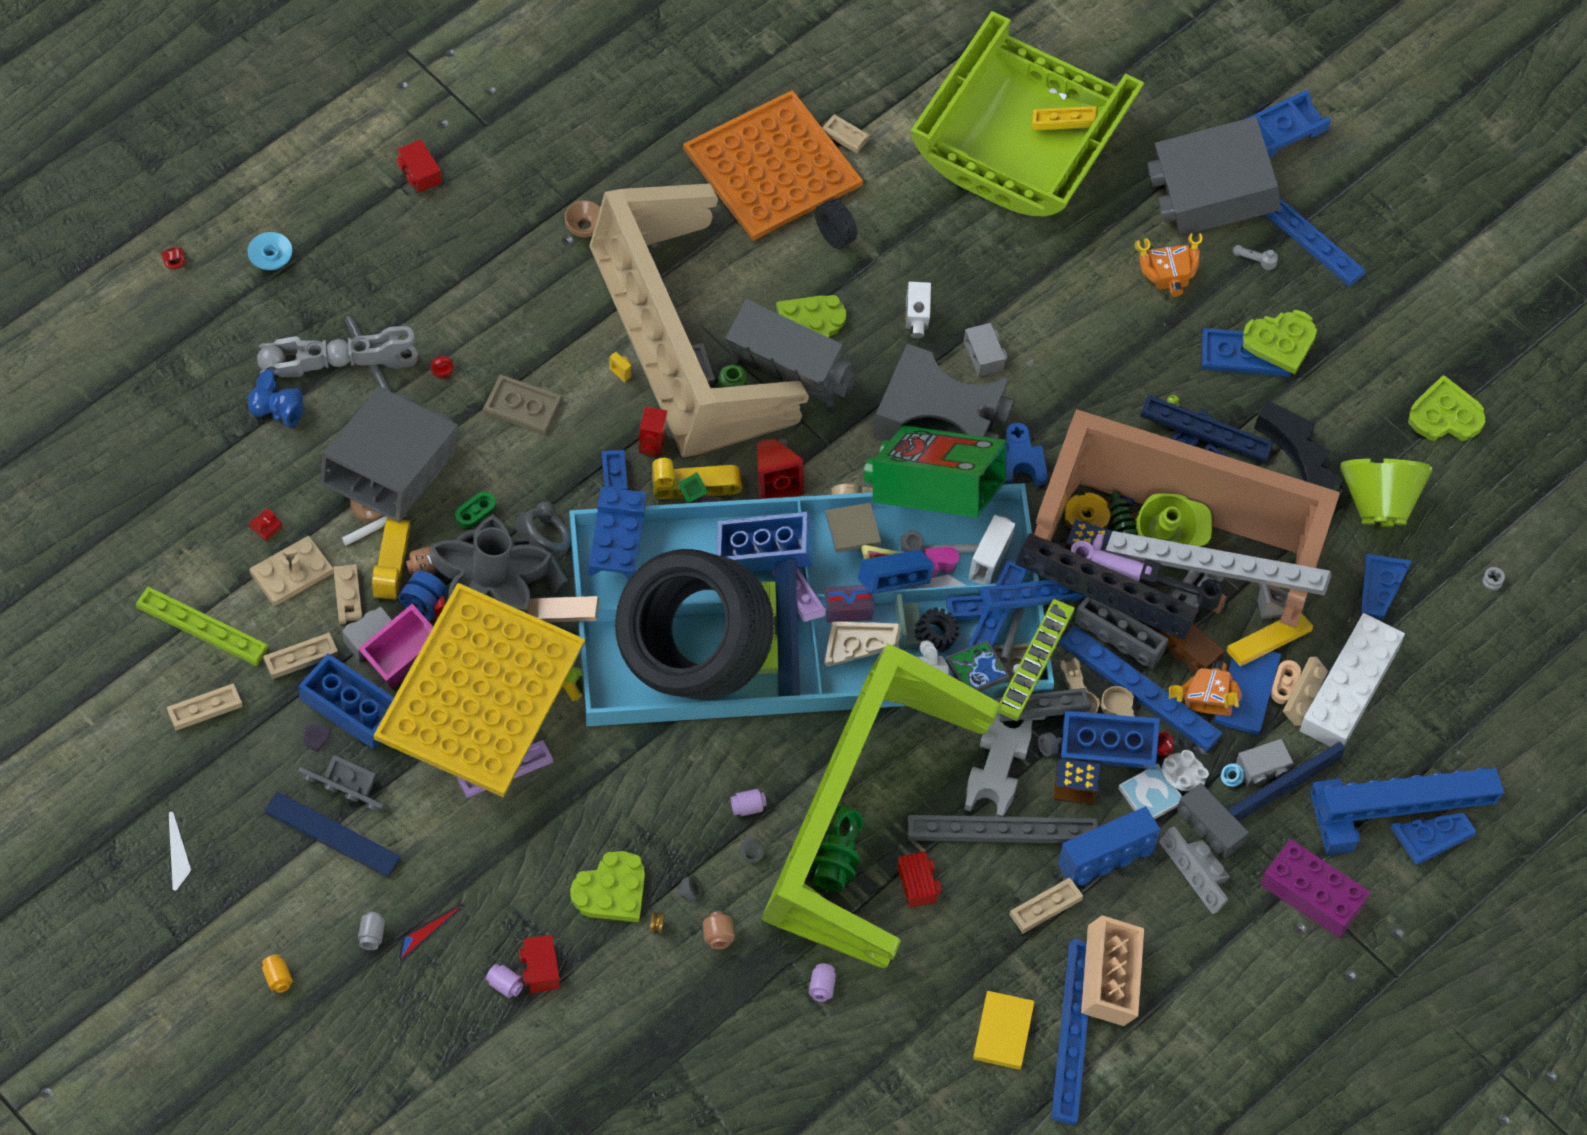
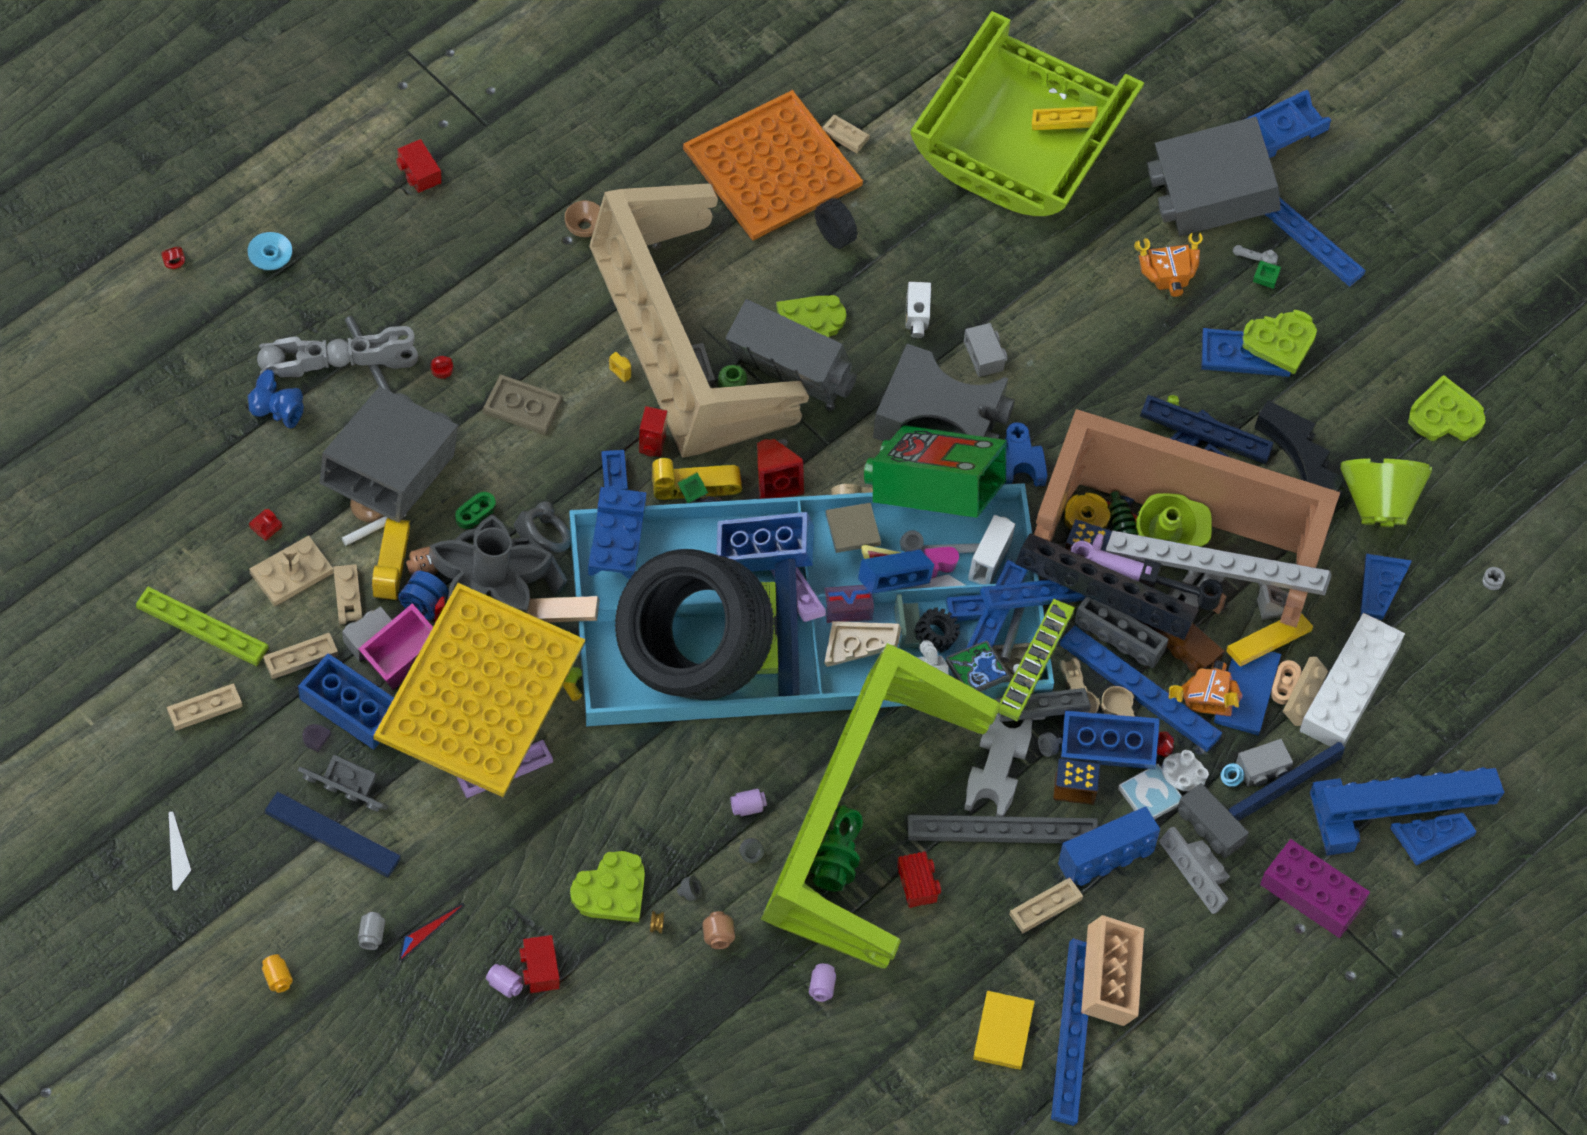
none -> green plate [1253,260,1281,289]

